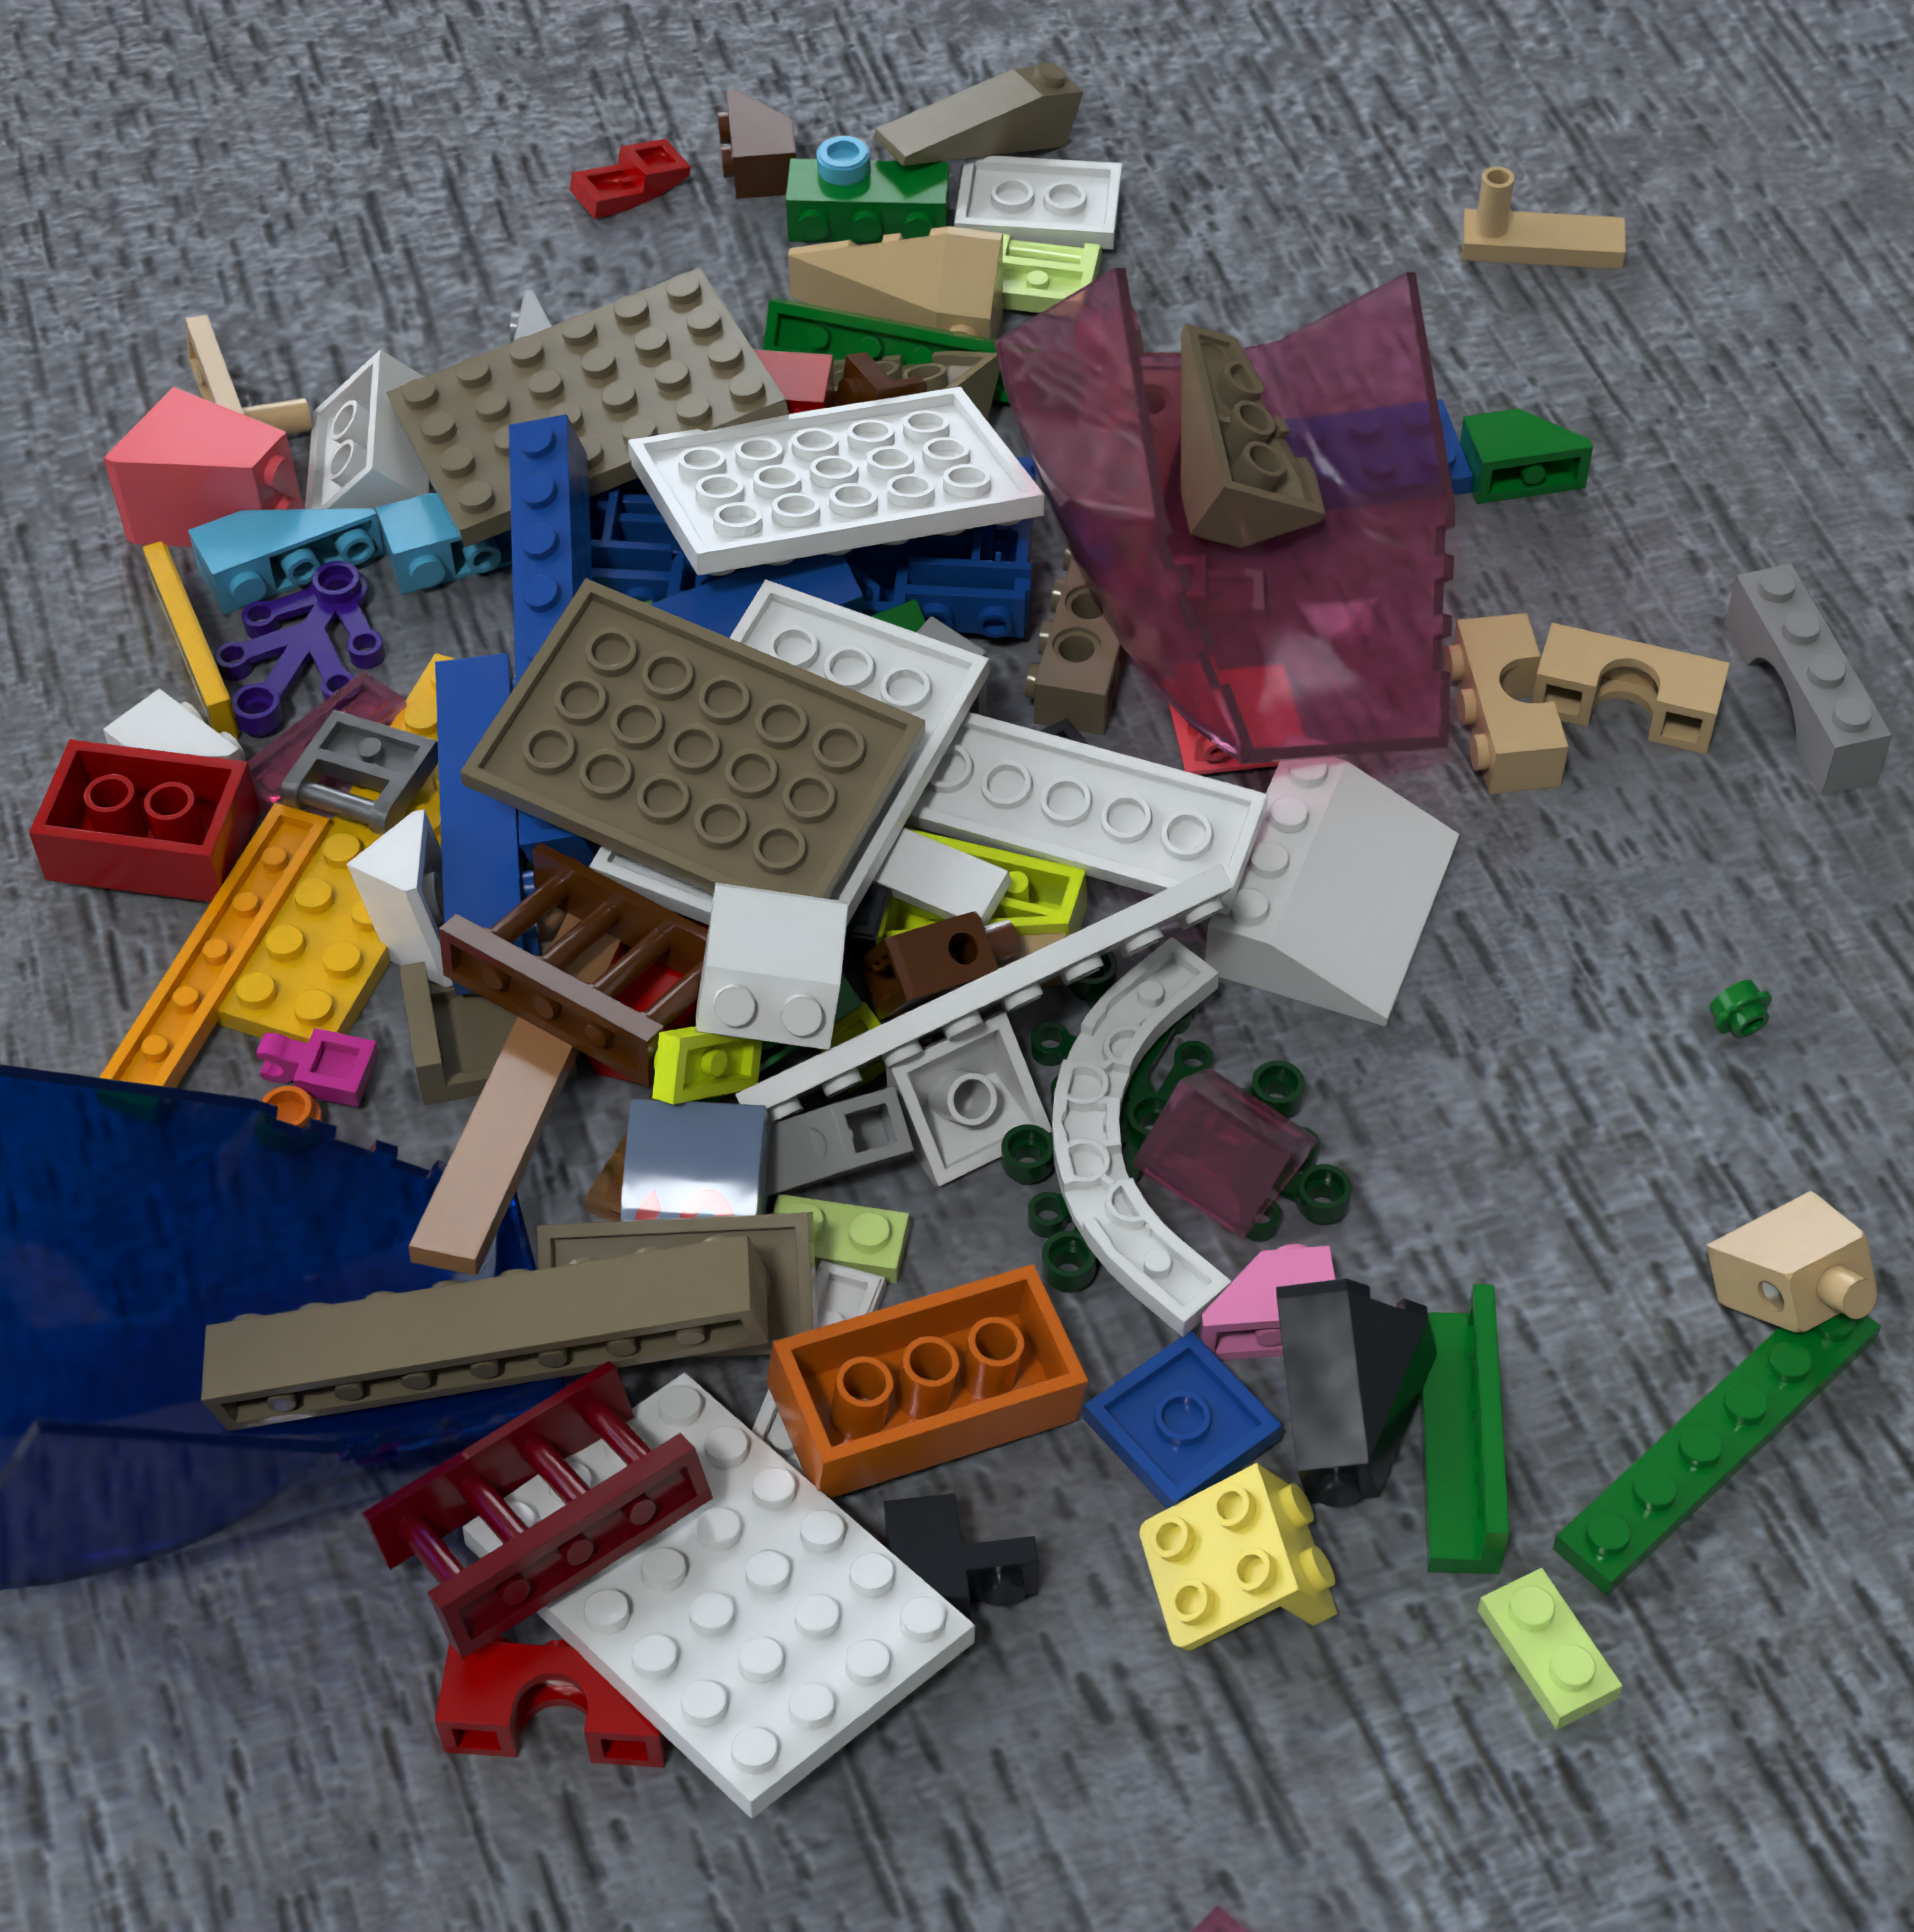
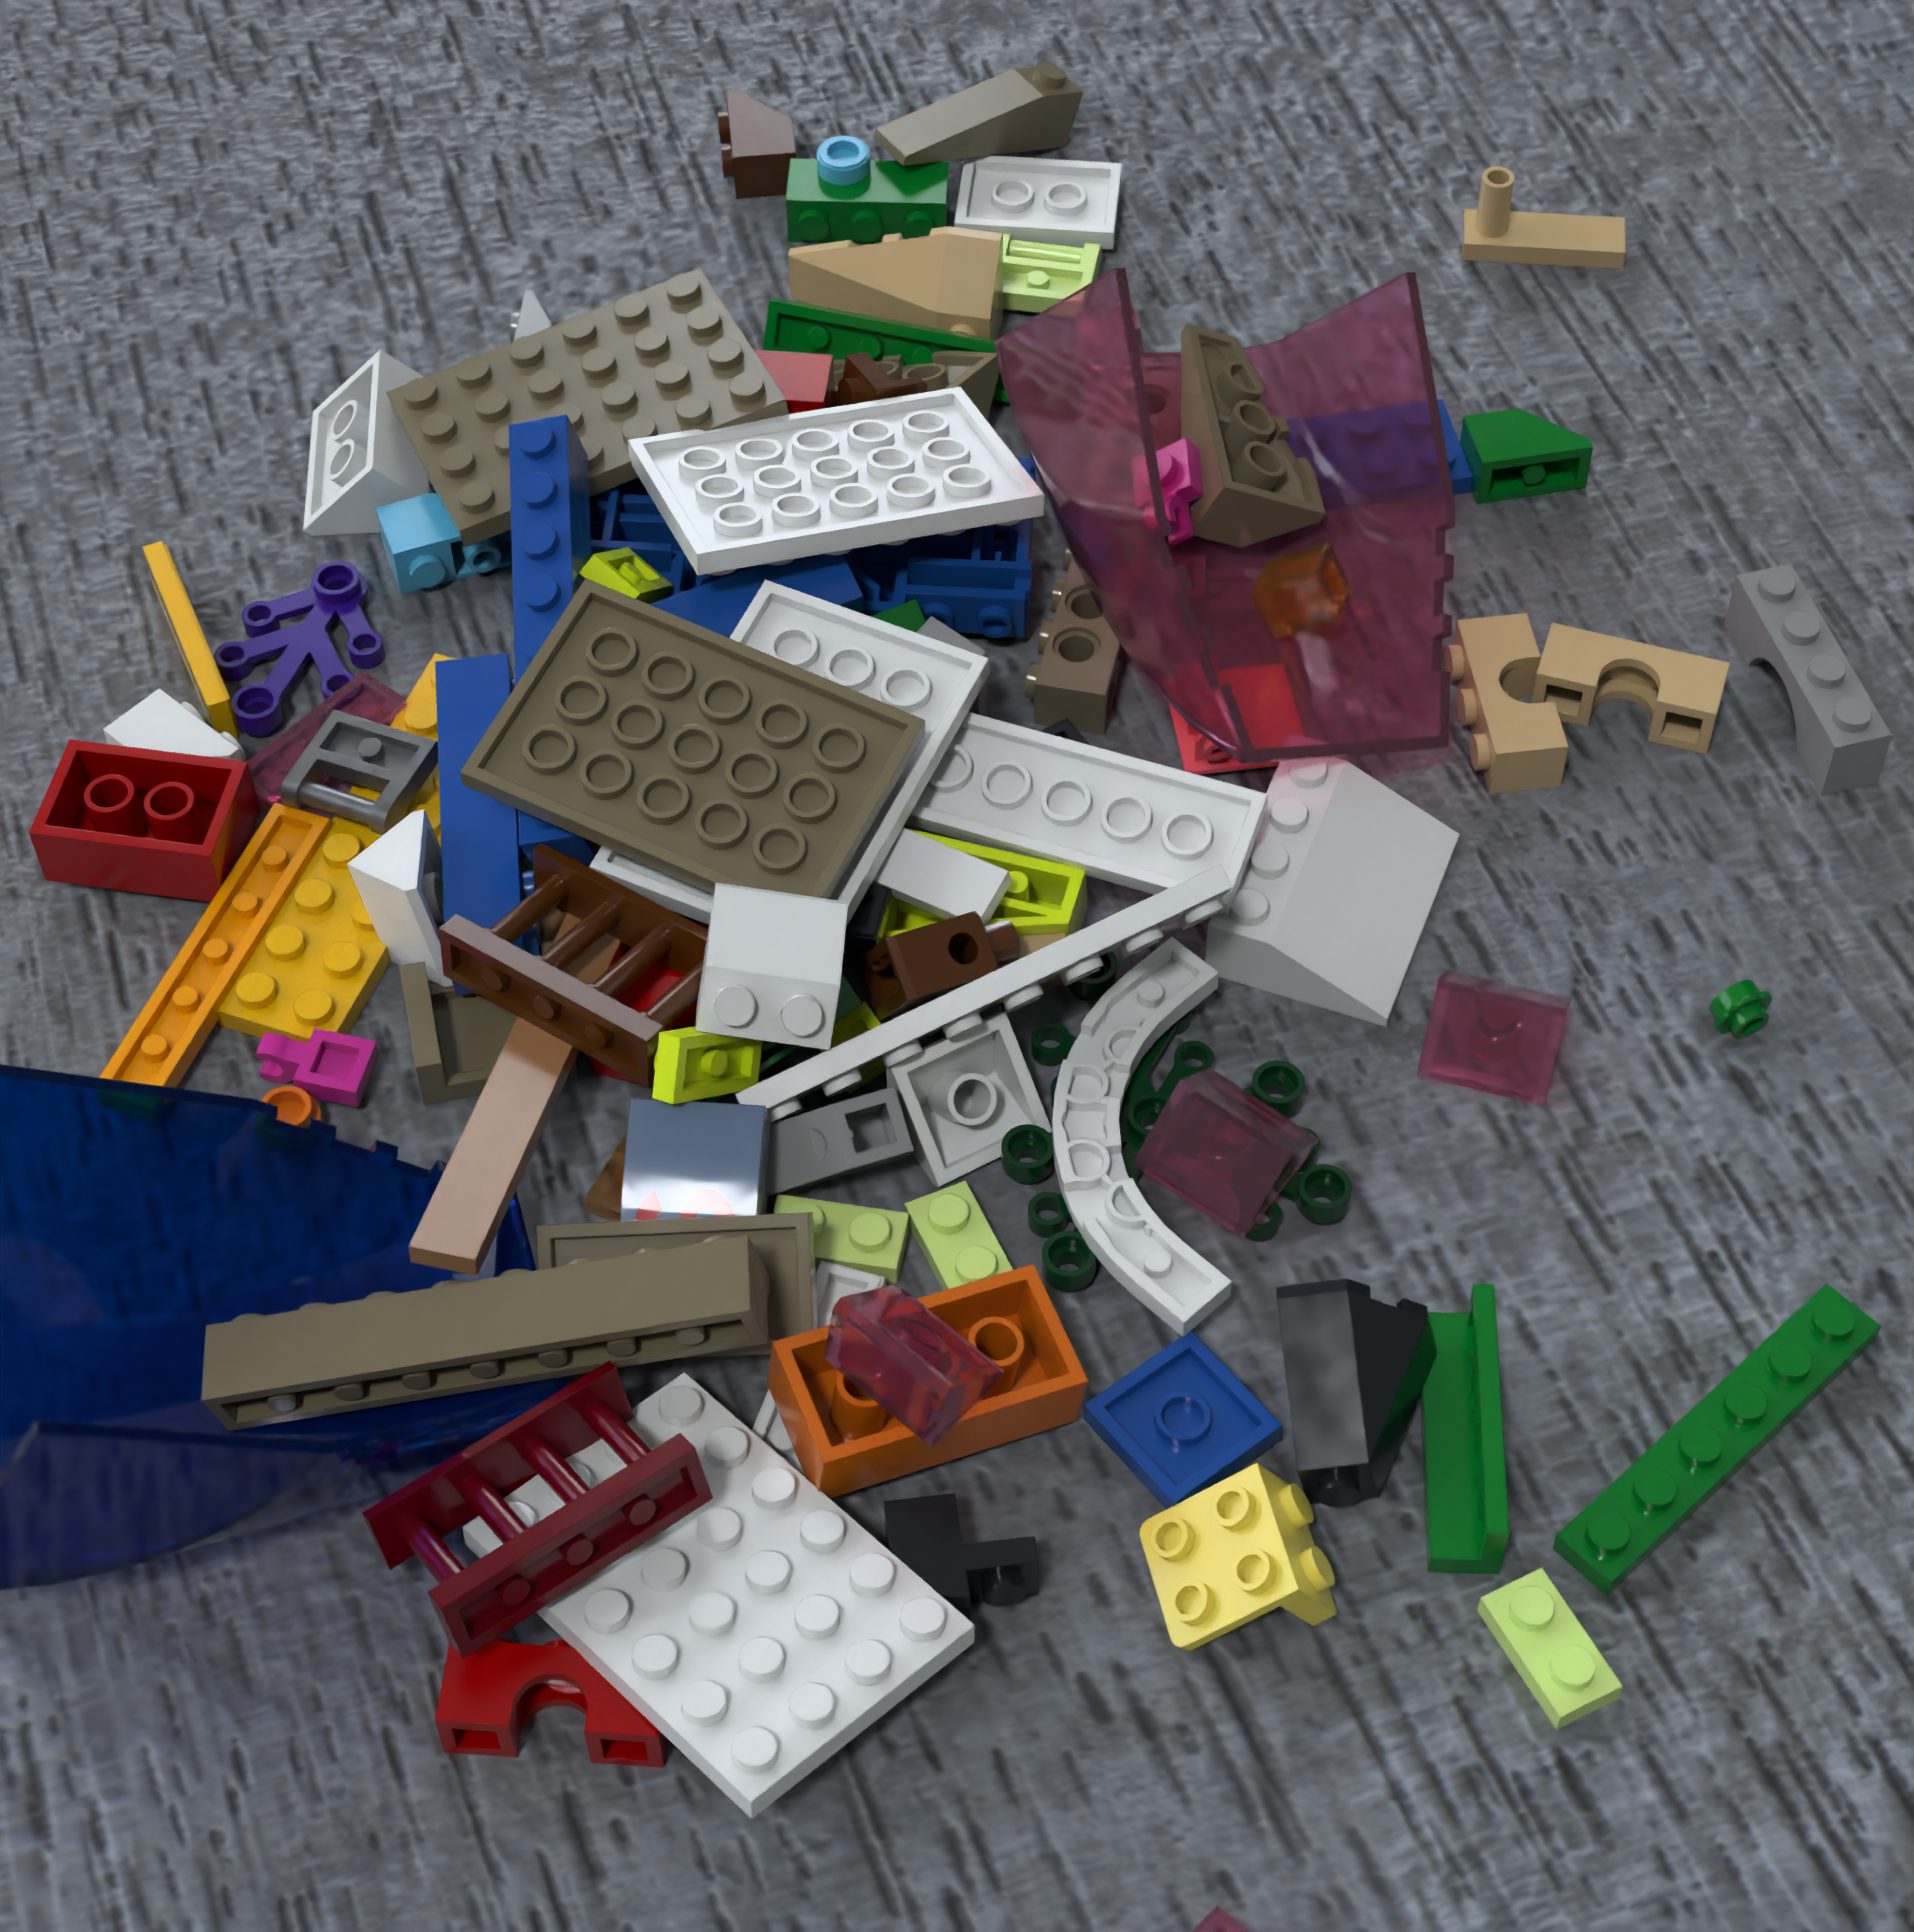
coral slope [103,387,304,547] -> none
tan piece [185,315,312,435] -> none
medium azure slope [188,508,384,615] -> none
red slope [570,138,691,219] -> none
bright pink slope [1200,1244,1336,1361] -> none
tan torso [1706,1191,1877,1332] -> none
none -> neon yellow plate [579,547,673,605]
none -> clear pink slope [824,1284,1005,1448]
none -> yellowish green plate [904,1180,1013,1291]
none -> dark pink plate [1137,437,1203,546]
none -> clear orange brick [1251,541,1354,639]
none -> clear pink slope [1417,969,1571,1106]

